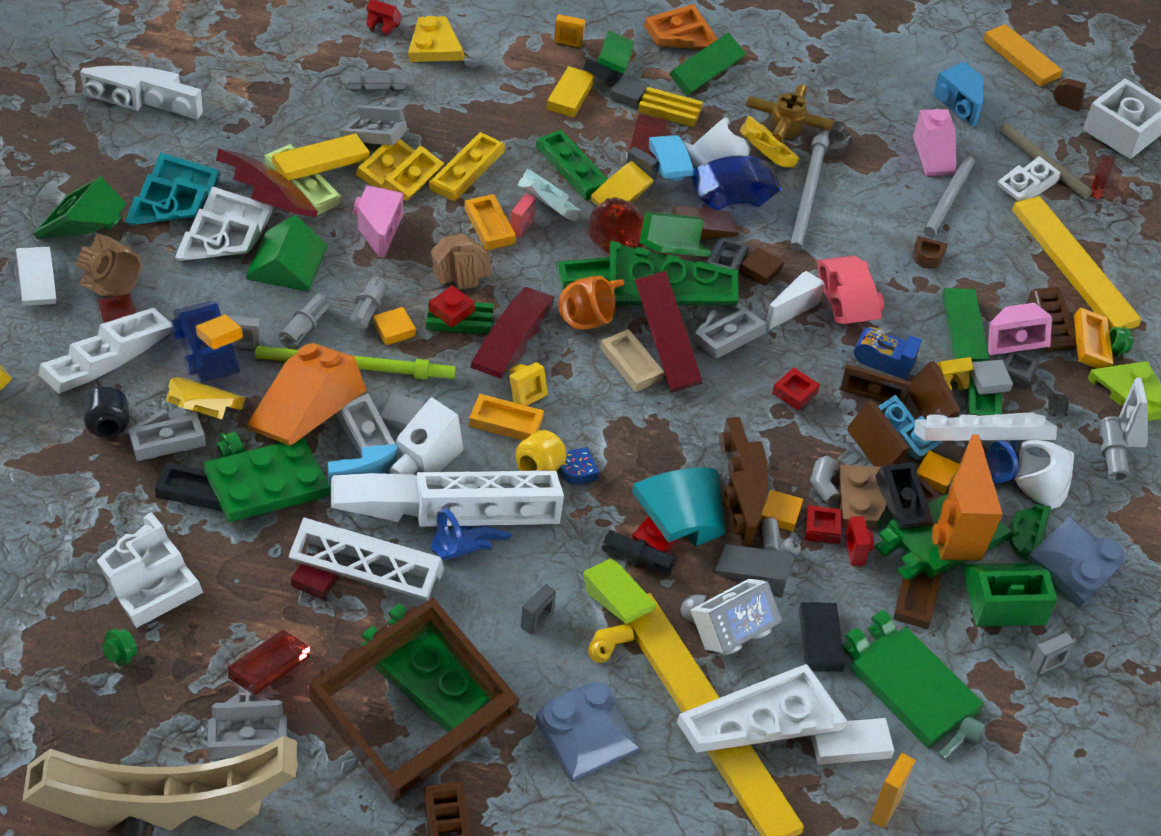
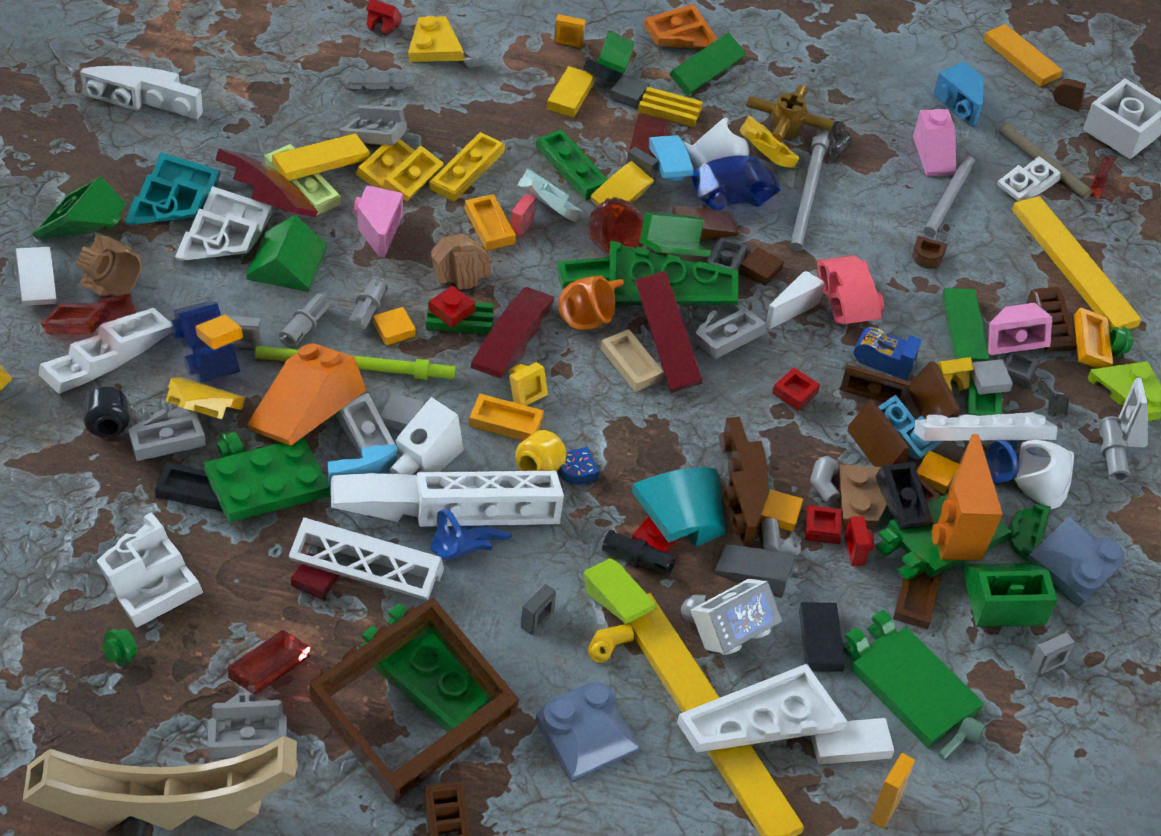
none -> clear red tile [41,303,112,335]

